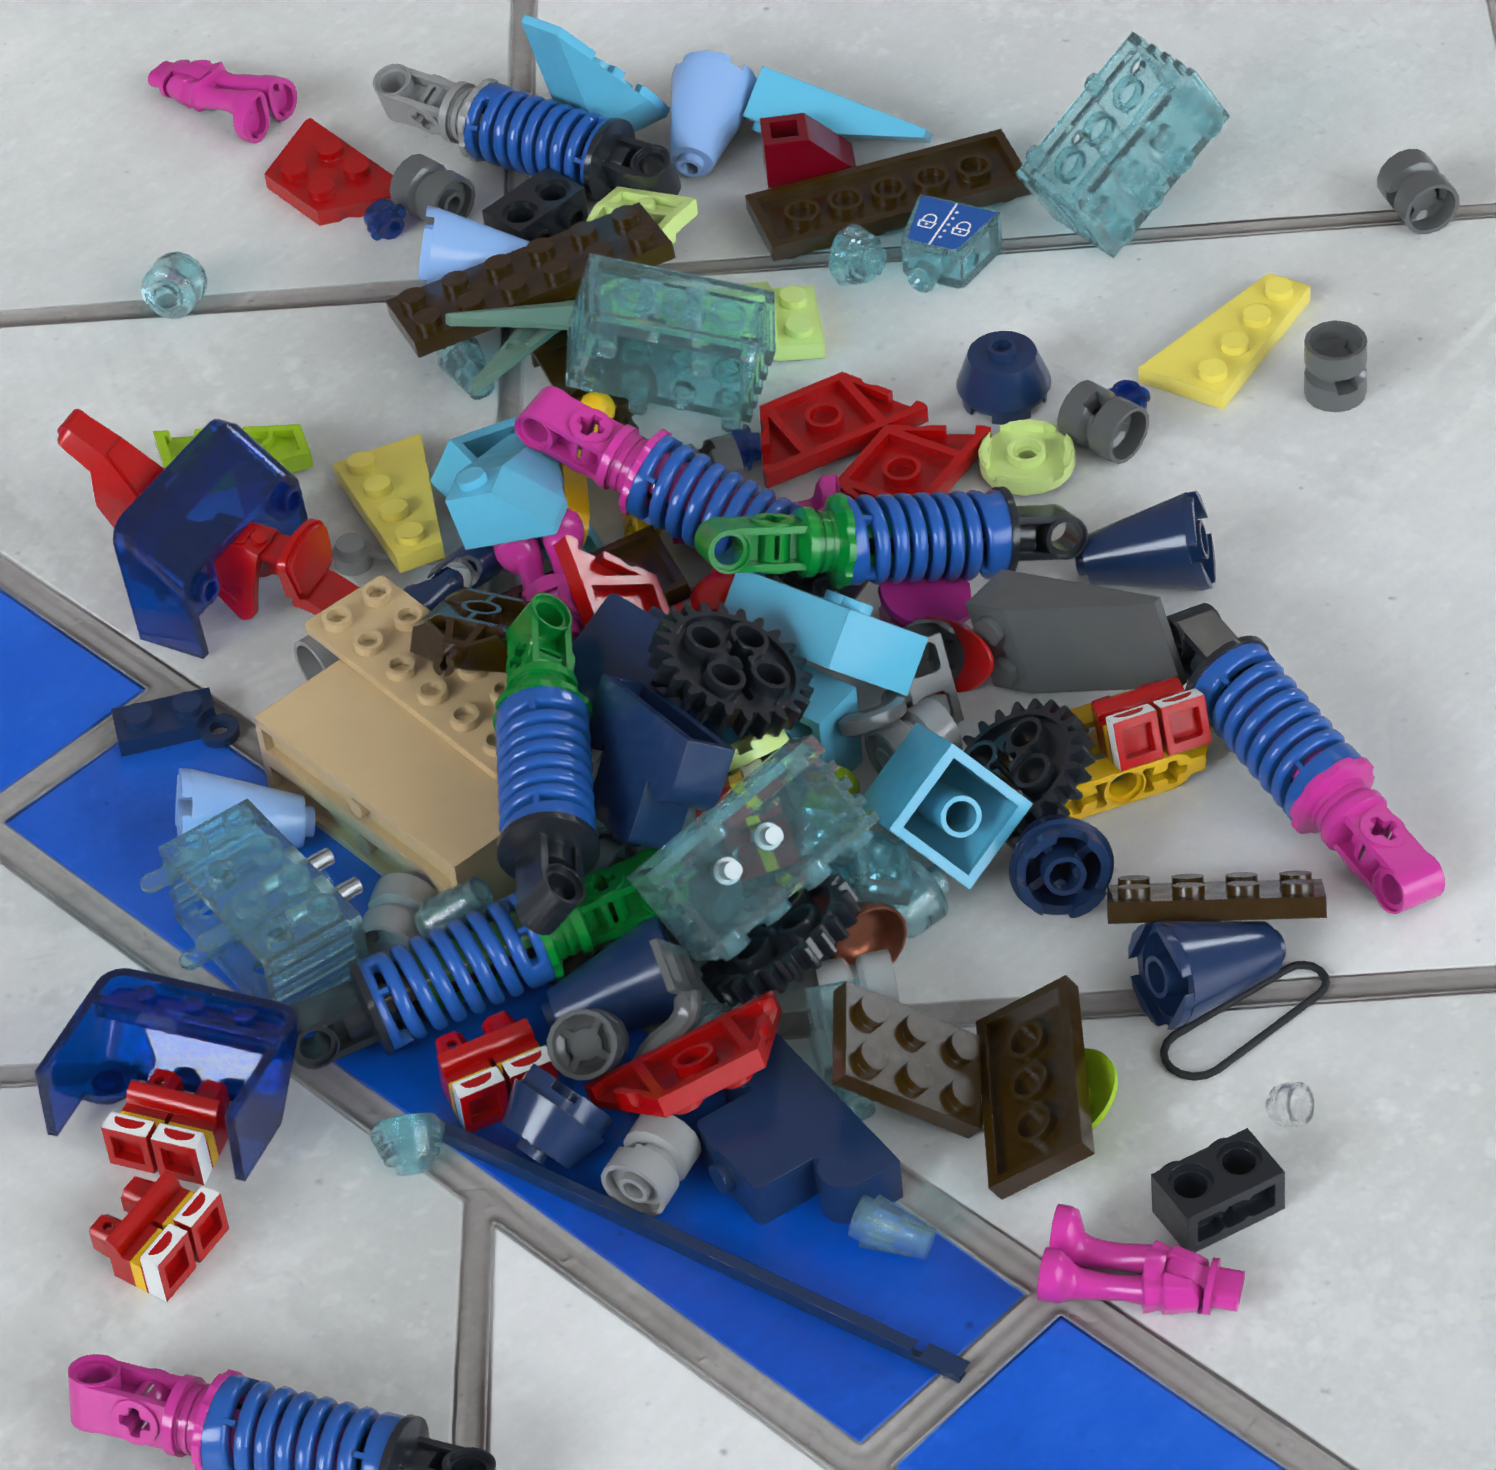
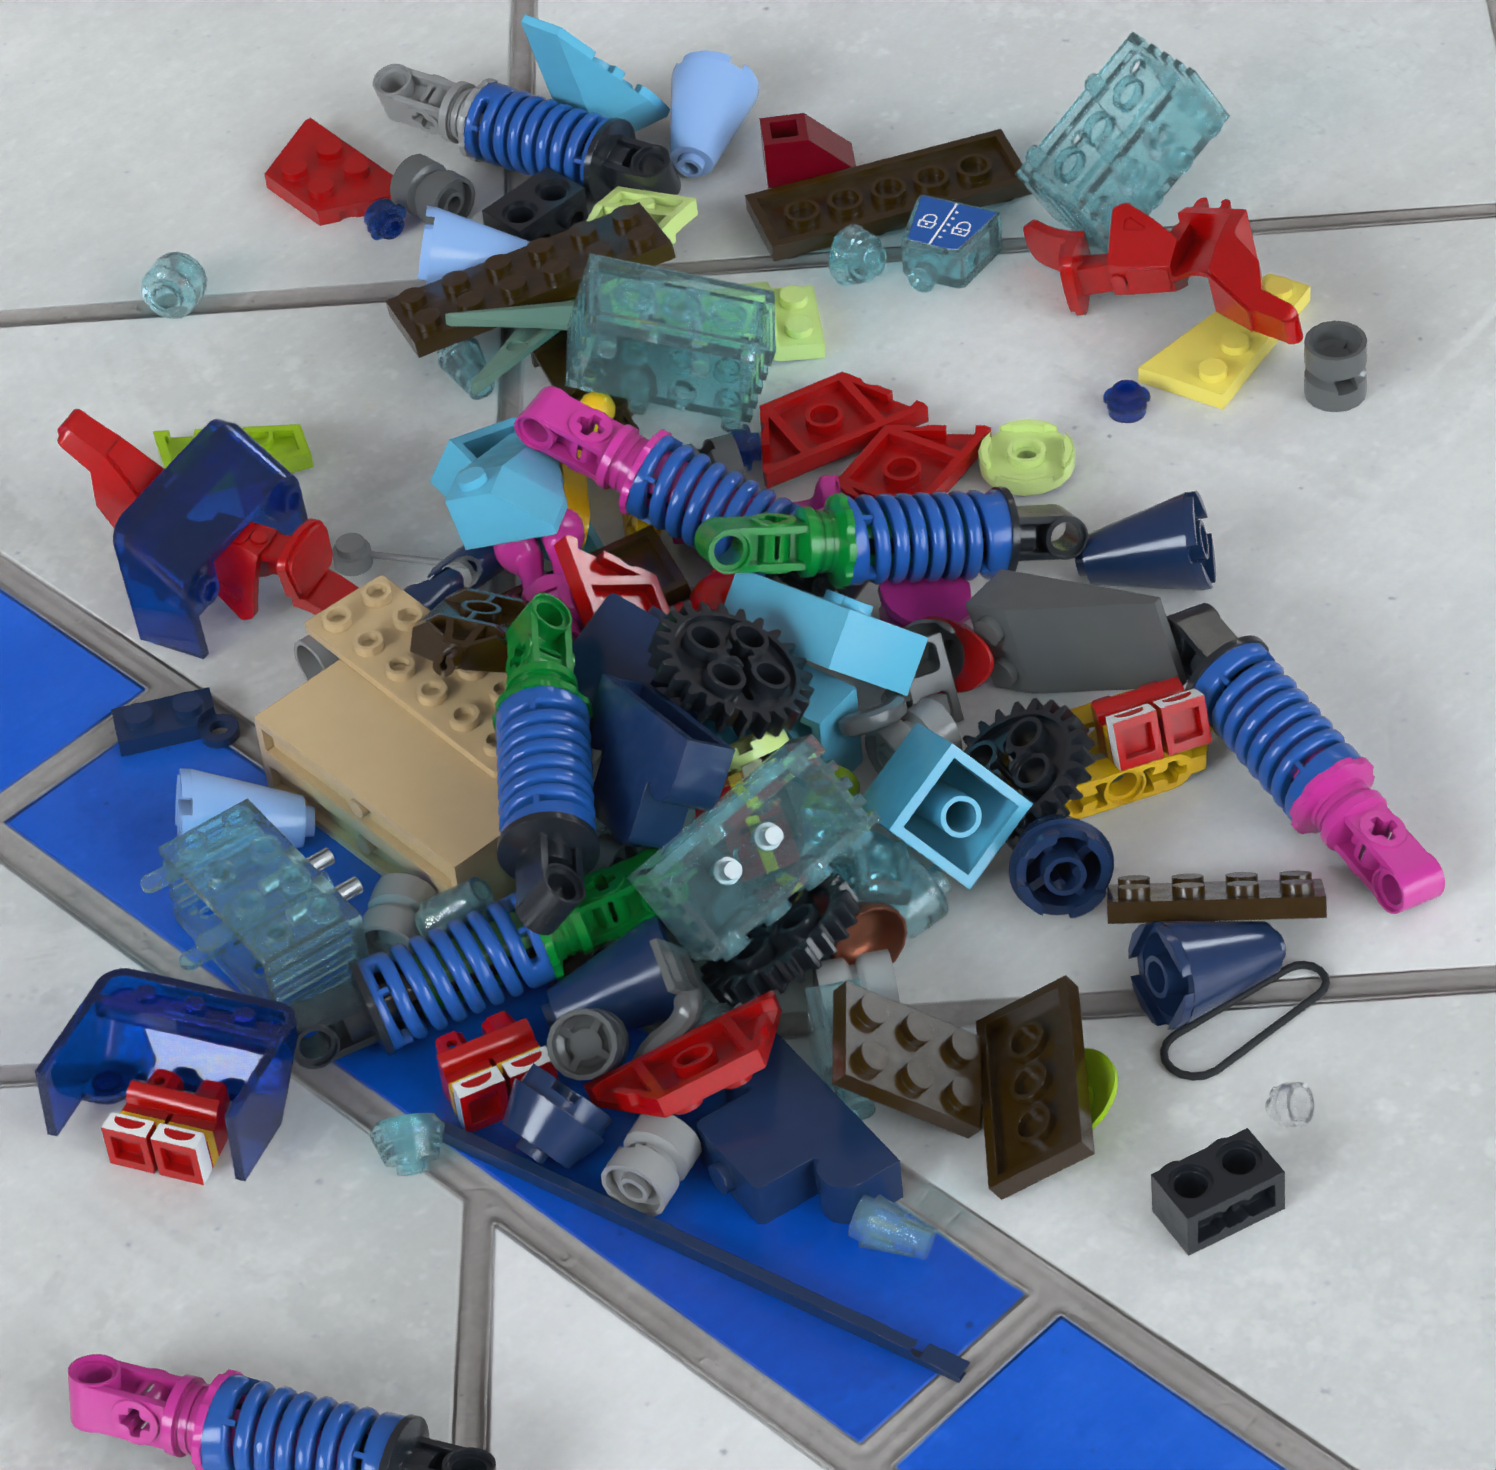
red hips [89,1171,229,1302] -> none
dark pink piece [148,60,297,144] -> none
light yellow wing [333,433,445,573] -> none
medium azure wedge [743,66,933,143] -> none
dark blue cone [956,331,1051,425] -> none
dark pink piece [1037,1203,1245,1315] -> none
dark grey wheel [1057,380,1149,465] -> none
dark grey wheel [1377,149,1459,234] -> none
none -> red piece [1023,197,1303,344]

